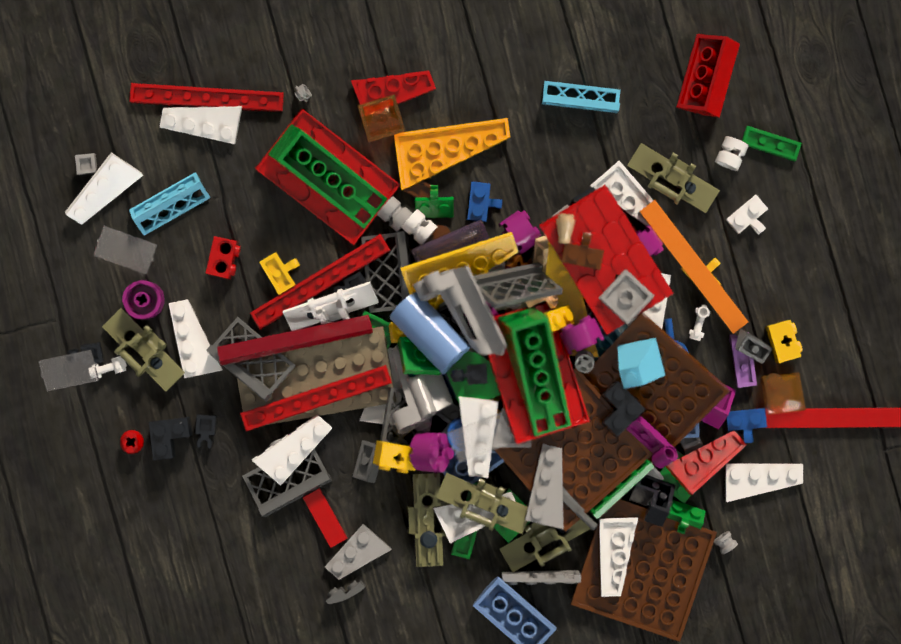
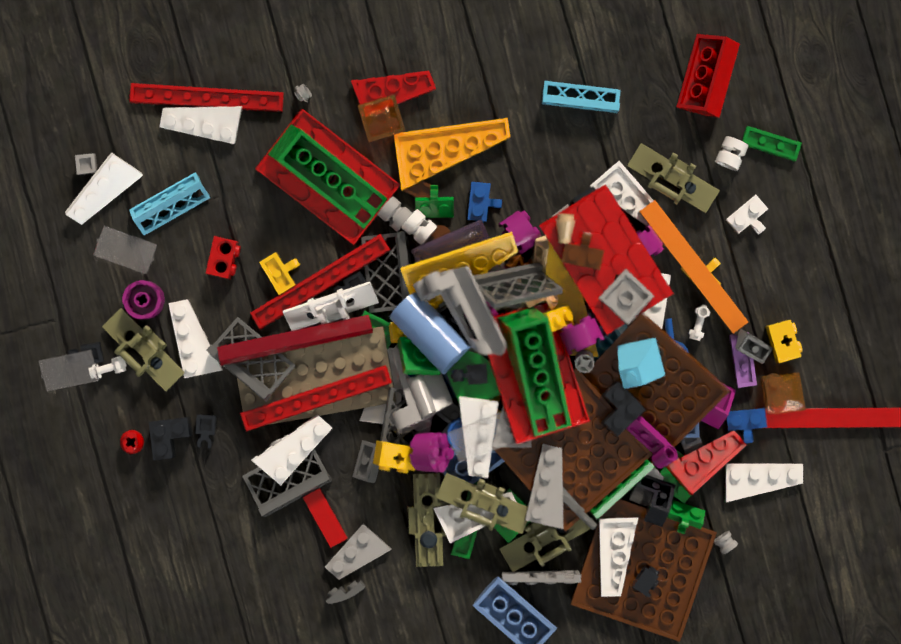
none -> black brick [631,566,660,598]

